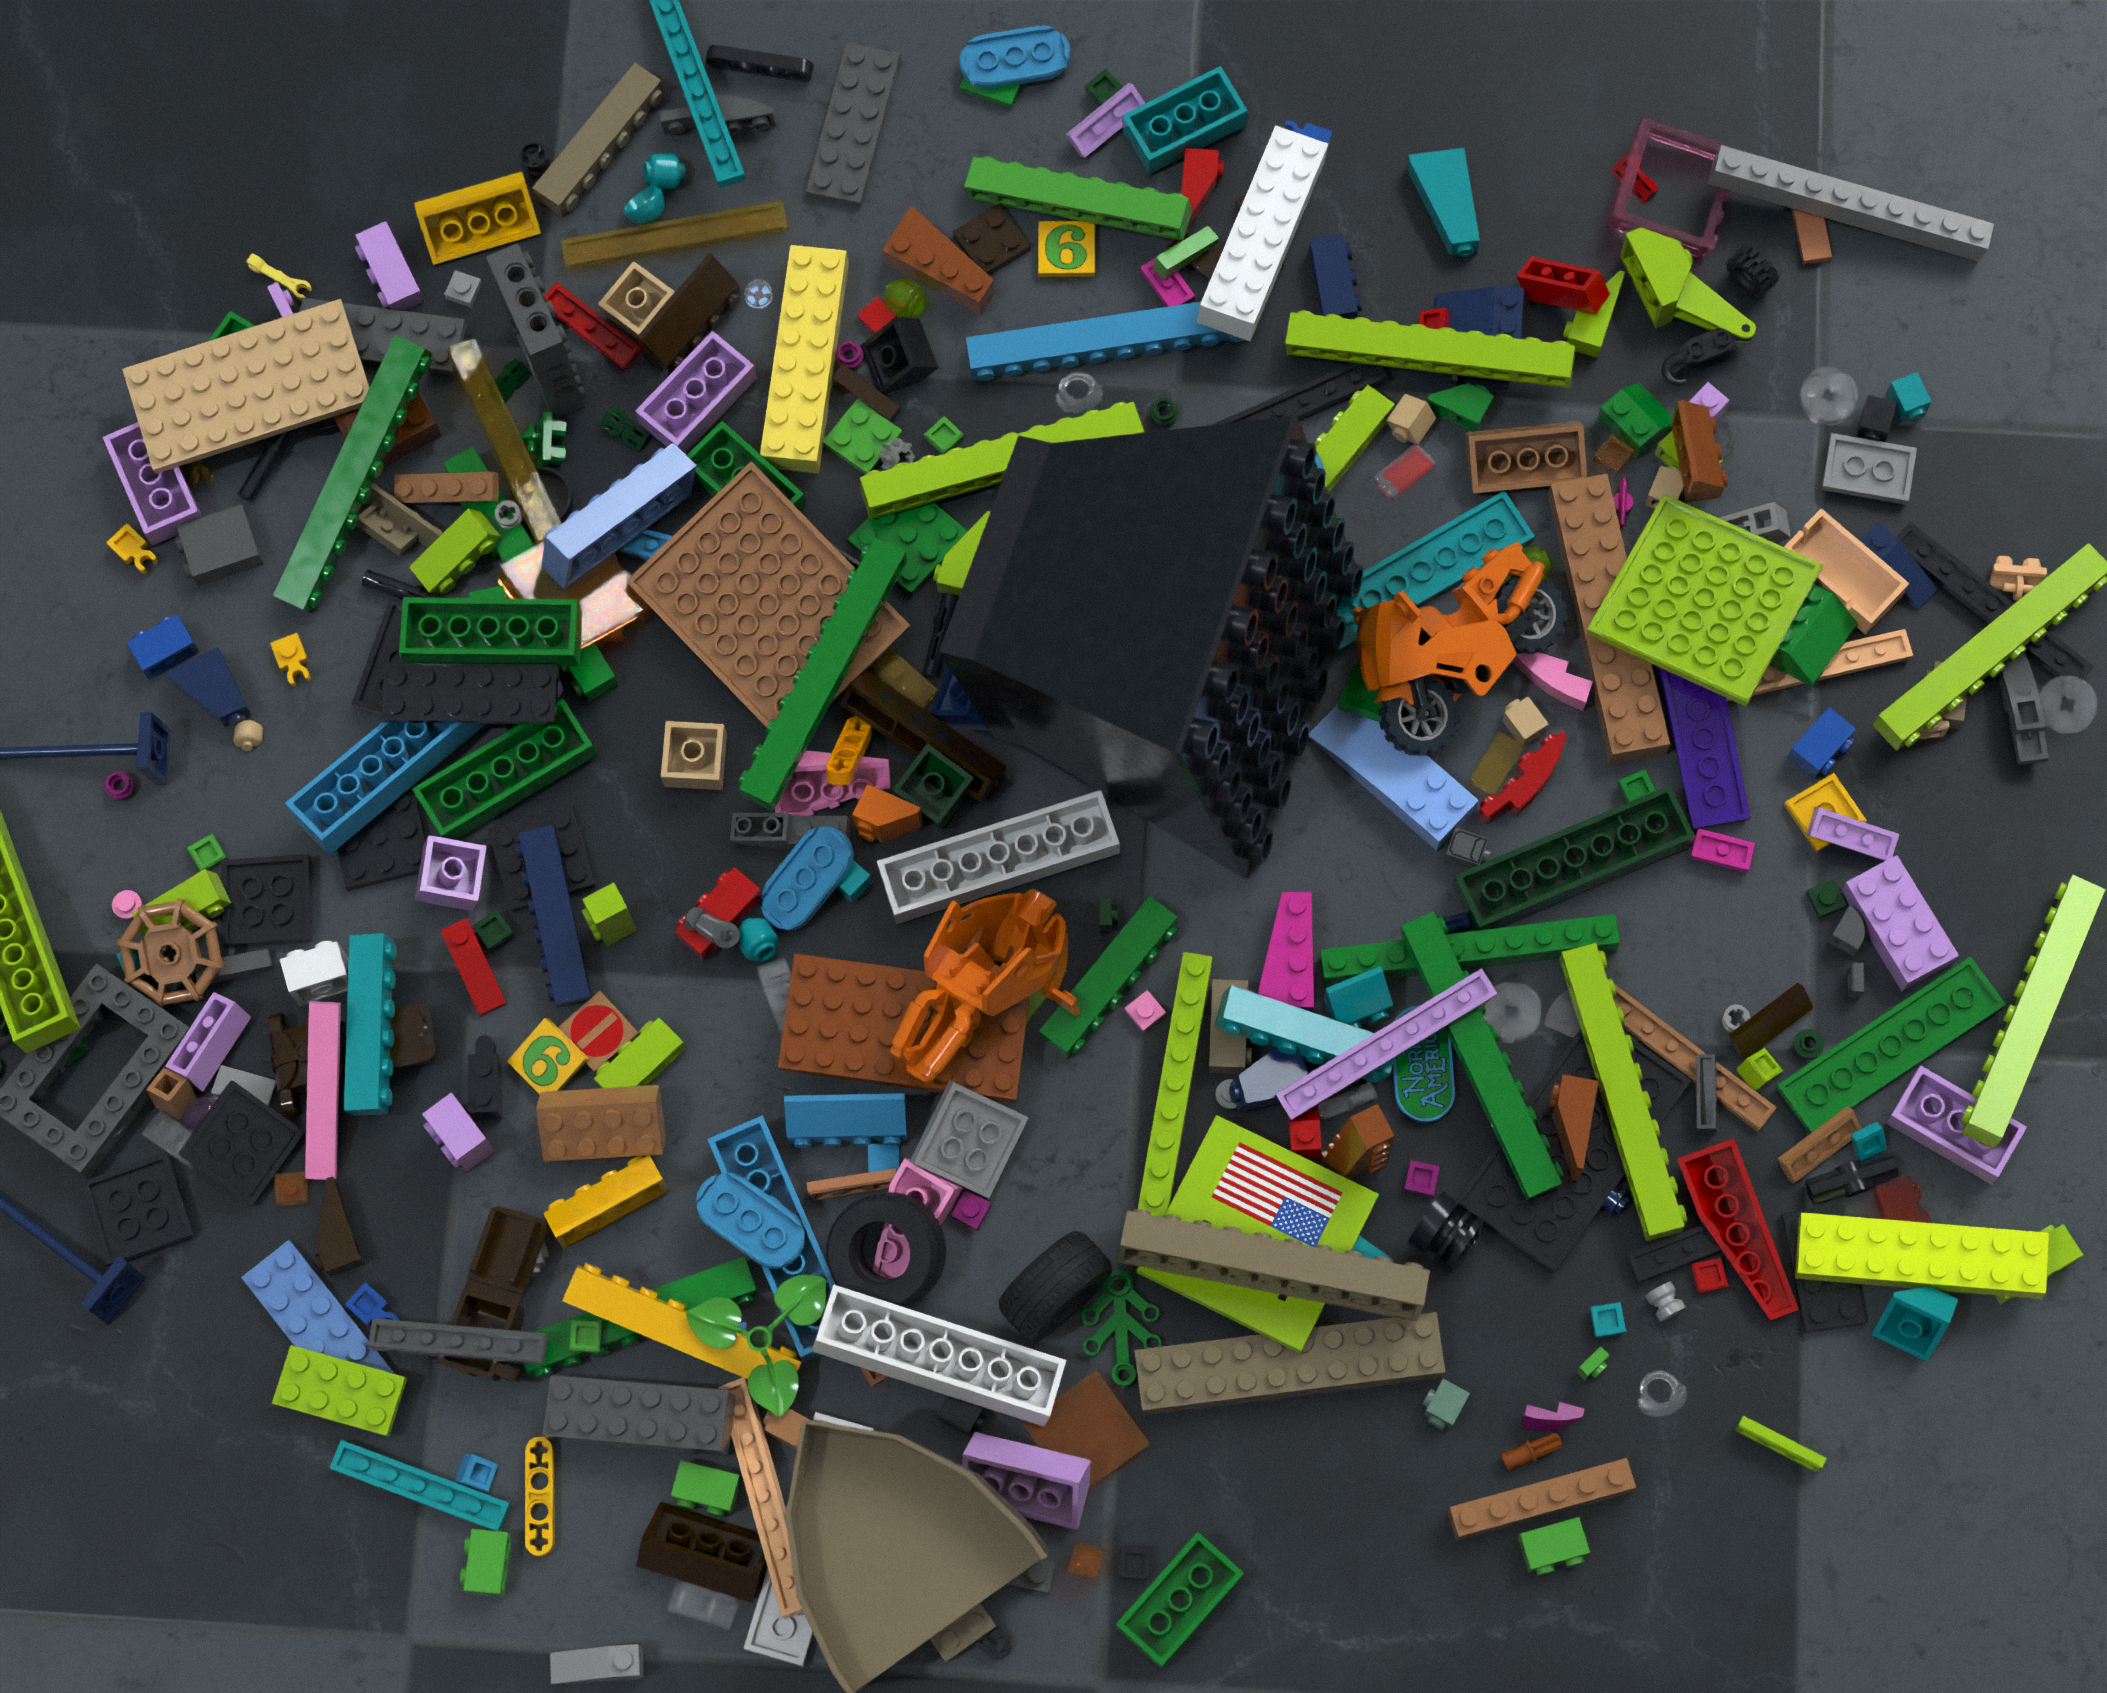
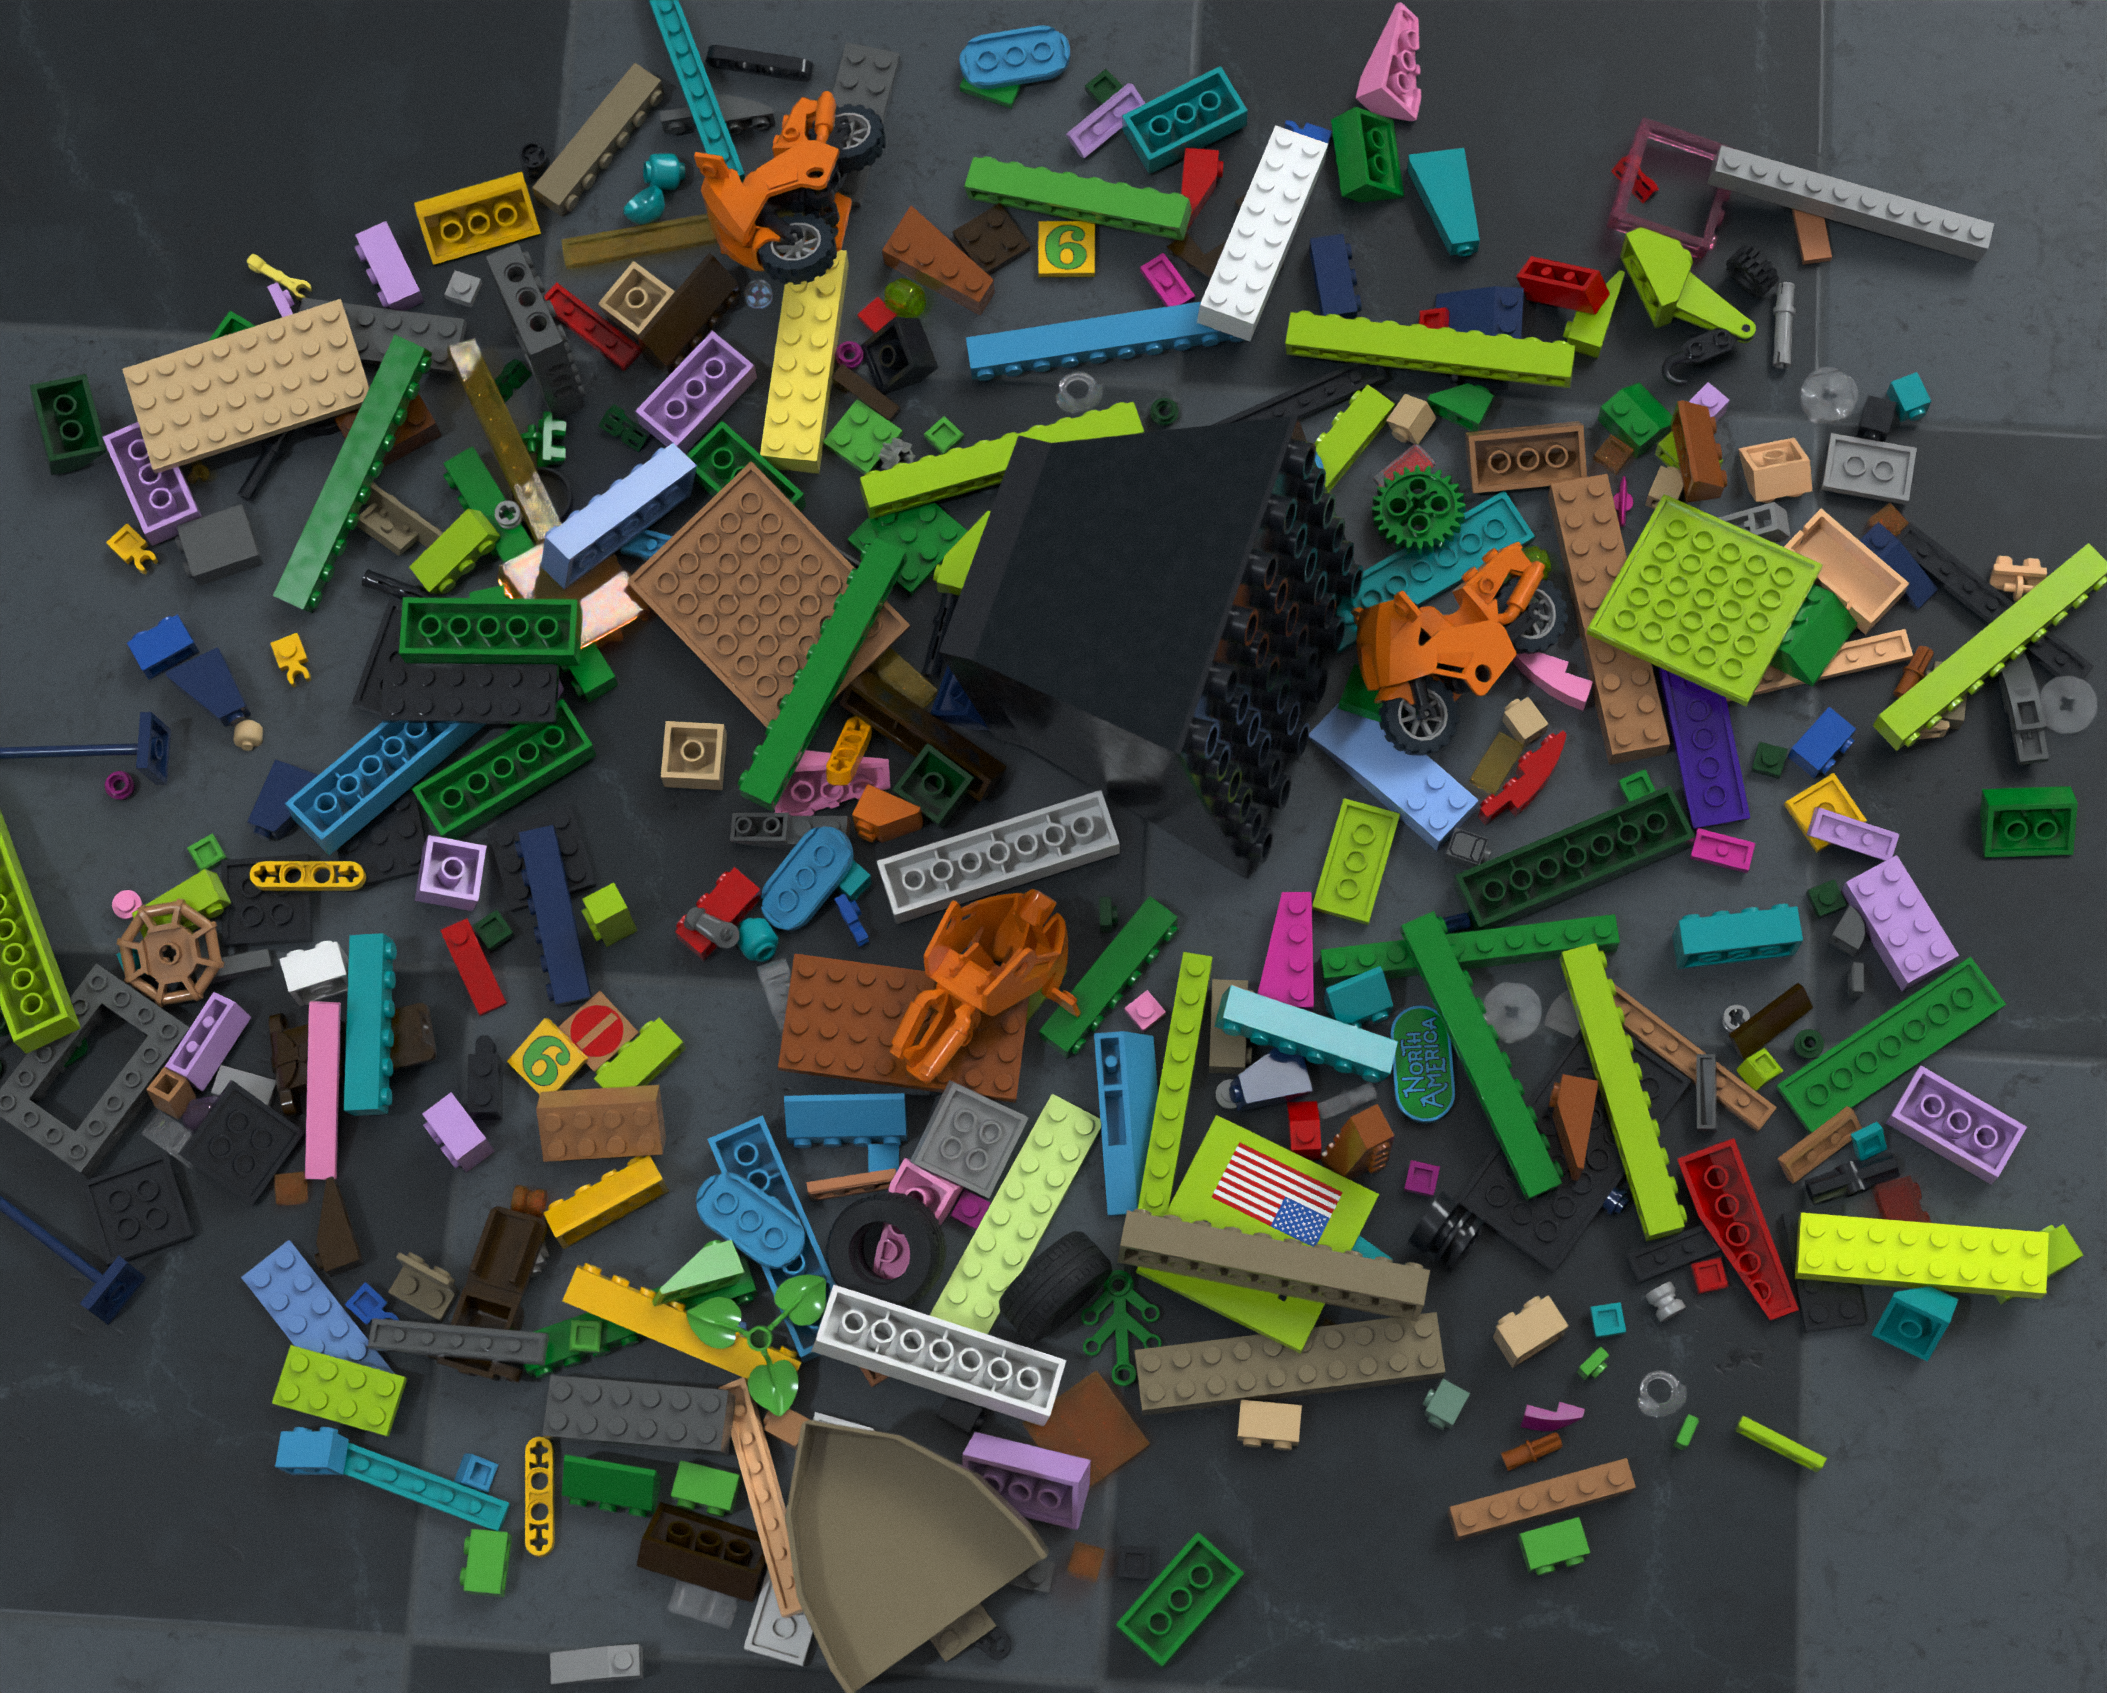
medium nougat plate [394,472,499,504] -> none
bright green piece [1153,226,1219,280] -> none
lavender plate [1276,968,1498,1120] -> none
brick [1960,875,2106,1149] -> none
none -> dark green slope [30,374,107,475]
none -> dark blue slope [247,759,318,840]
none -> yellow beam [250,861,366,891]
none -> dark azure brick [275,1427,349,1475]
none -> dark tan bracket [388,1252,460,1322]
none -> clear orange wheel [511,1185,548,1218]
none -> green slope [562,1455,662,1518]
none -> slope [652,1240,744,1306]
none -> piece [694,91,886,285]
none -> blue plate [835,893,870,947]
none -> yellowish green plate [929,1094,1101,1335]
none -> dark azure wedge [1094,1031,1158,1216]
none -> tan brick [1237,1400,1302,1450]
none -> lime plate [1312,798,1400,925]
none -> green slope [1331,107,1404,203]
none -> bright pink wedge [1356,2,1421,122]
none -> green gear [1372,465,1466,555]
none -> tan brick [1493,1295,1569,1368]
none -> teal brick [1672,904,1803,969]
none -> bright green tile [1673,1414,1699,1451]
none -> light nougat slope [1739,438,1812,503]
none -> dark green plate [1751,741,1788,779]
none -> light grey pin [1772,282,1796,369]
none -> clear orange plate [1867,503,1909,537]
none -> dark orange axle [1893,646,1934,699]
none -> green slope [1980,786,2078,858]

